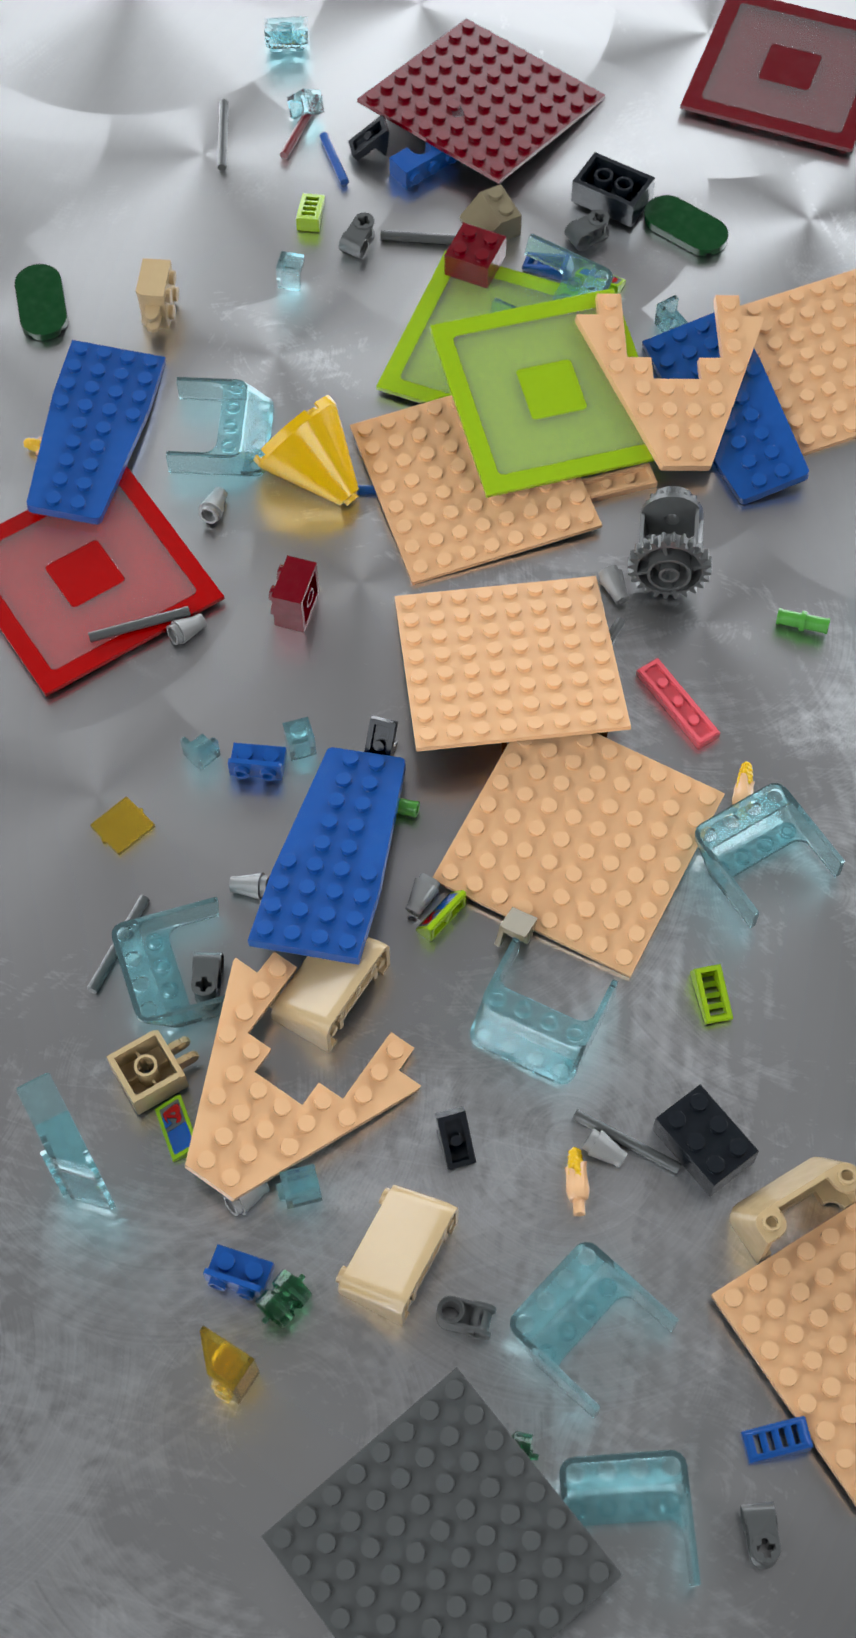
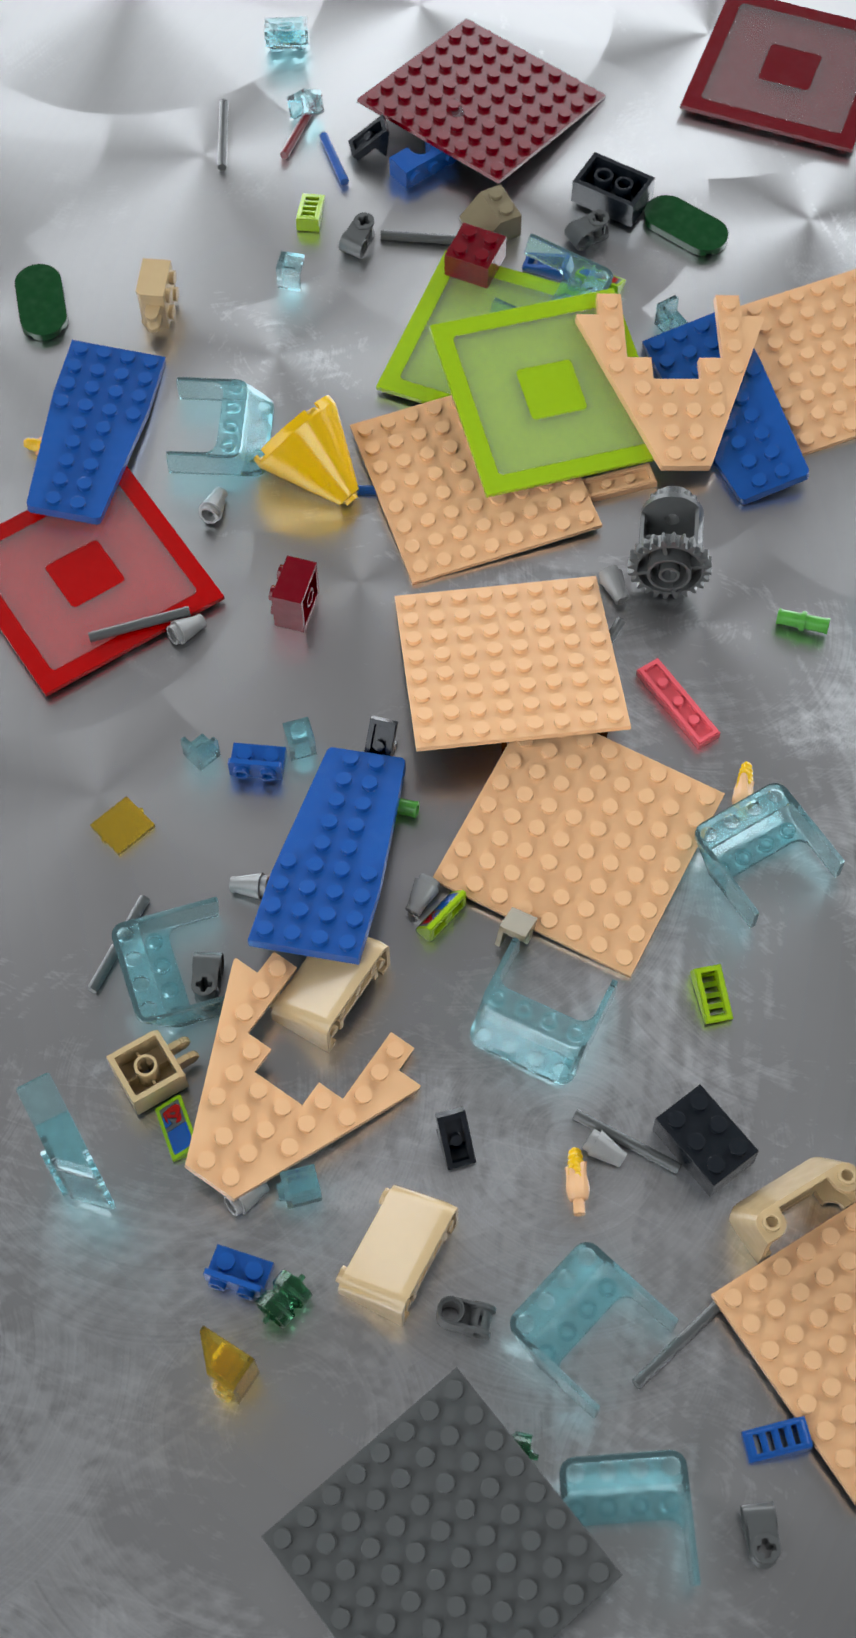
none -> dark grey bar [632,1301,721,1389]

